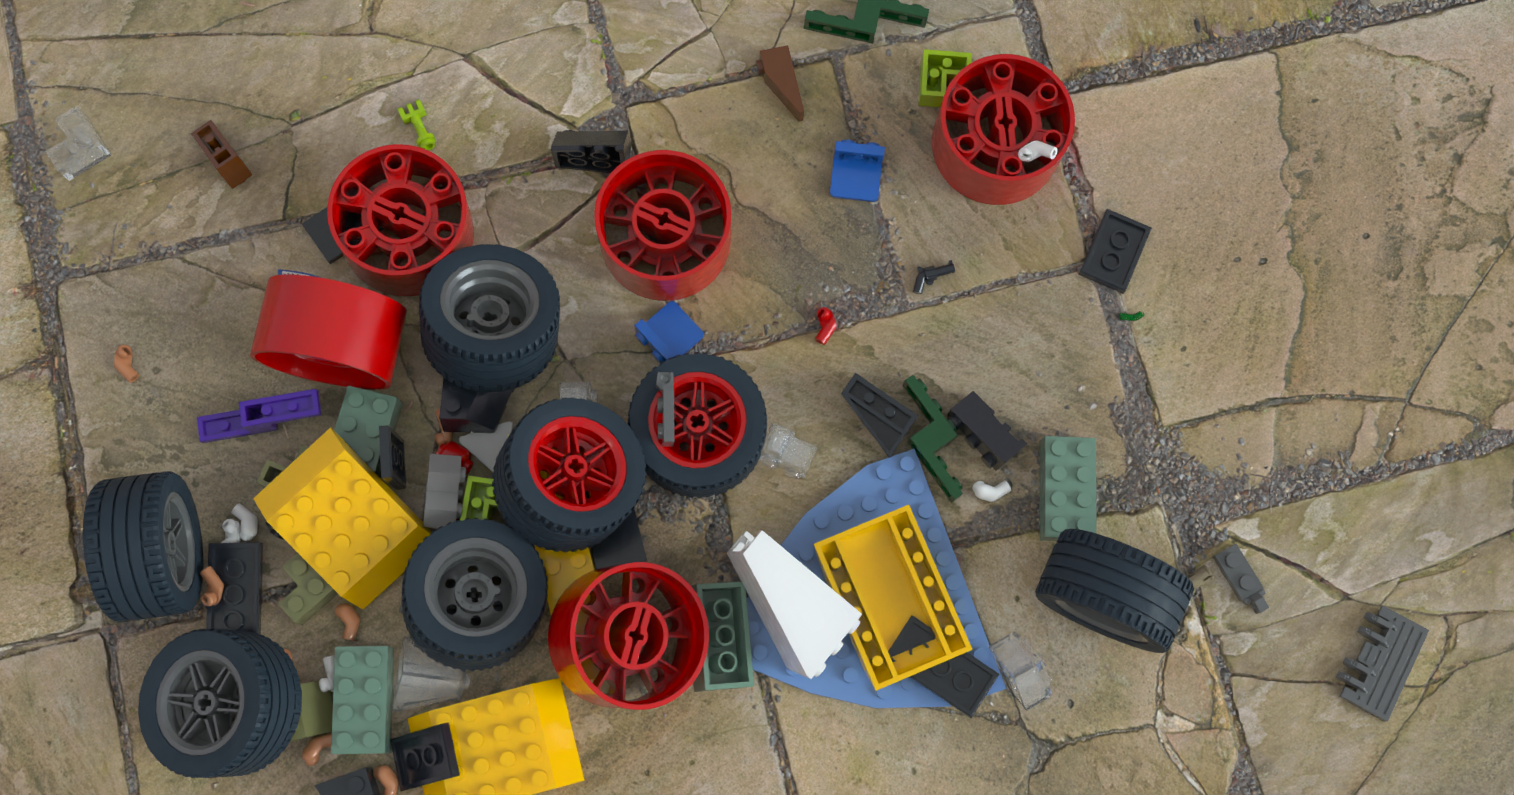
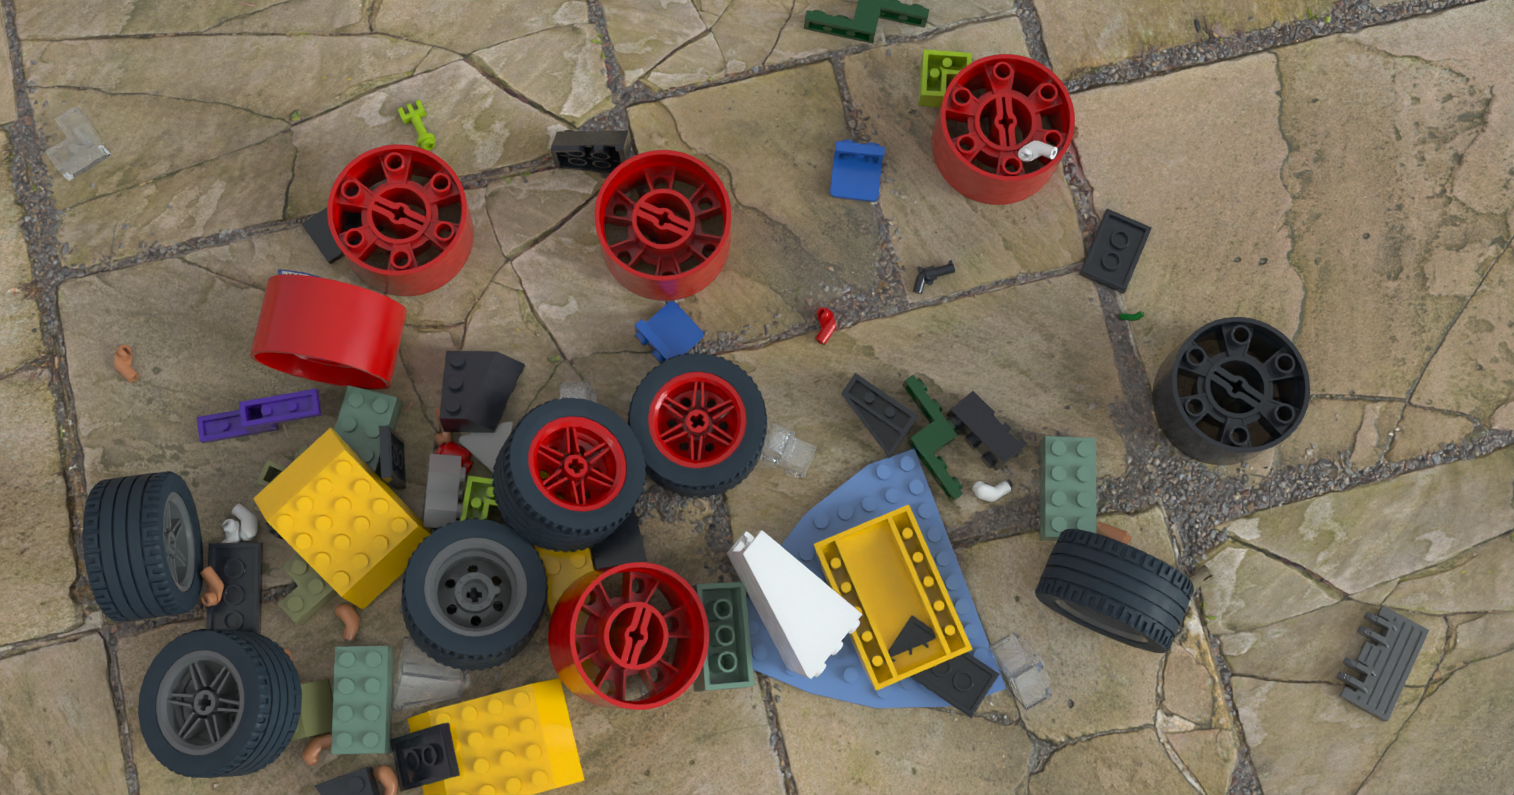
reddish brown slope [191,120,252,189] -> none
white arm [319,655,335,692] -> none
black wheel [419,244,560,392] -> none
dark grey hinge [655,372,674,446] -> none
reddish brown slope [756,45,804,122] -> none
dark grey hinge [1213,544,1269,614] -> none
none -> nougat cone [1096,521,1132,544]
none -> black wheel [1152,317,1310,465]

